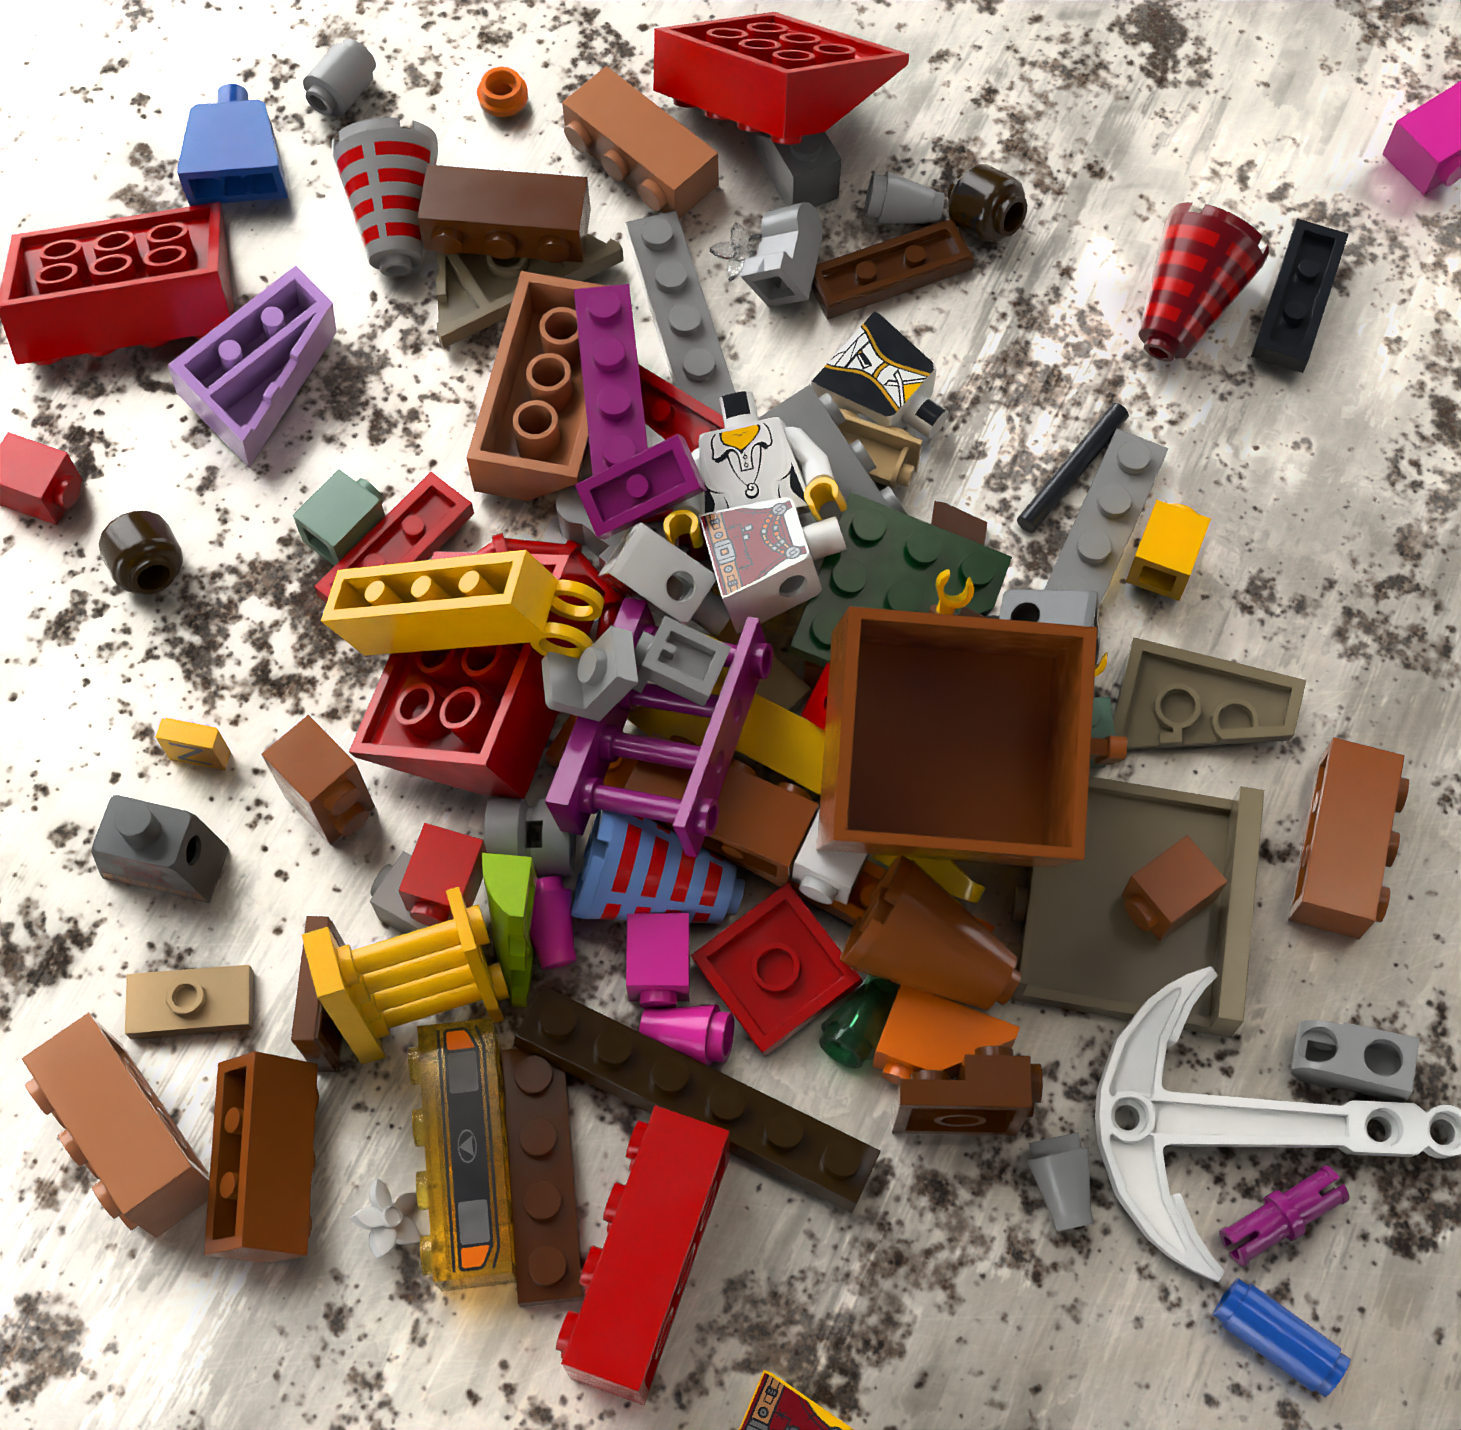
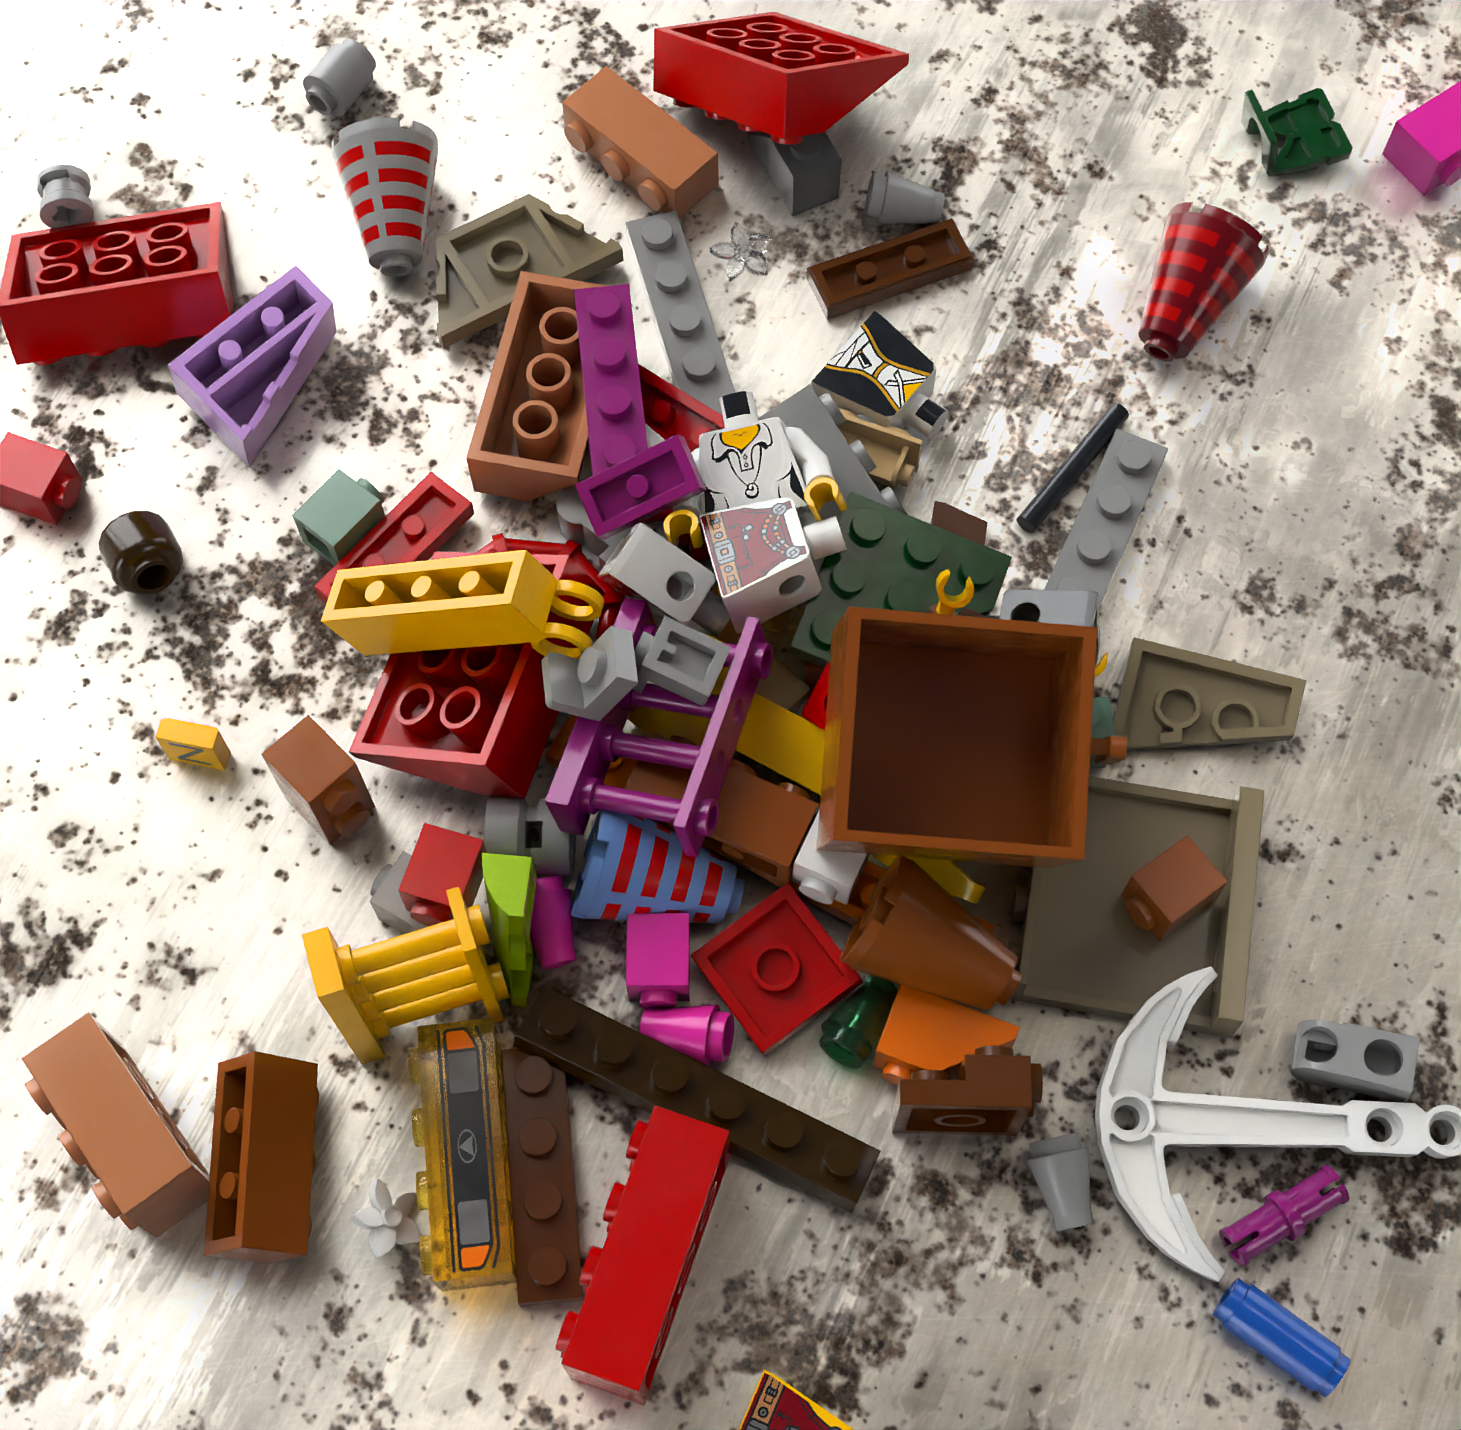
dark grey torso [91,795,229,904] -> none
tan plate [125,965,254,1039] -> none
torso [177,84,288,206] -> none
reddish brown tile [291,916,346,1072] -> none
reddish brown brick [417,165,591,263] -> none
orange plate [477,67,528,117] -> none
light grey leg [740,202,823,307] -> none
dark brown head [948,164,1028,243] -> none
yellow brick [1126,499,1211,601] -> none
black plate [1251,218,1349,373] -> none
dark orange brick [1288,737,1409,939] -> none
none -> light grey wheel [36,164,94,228]
none -> dark green piece [1241,88,1353,177]

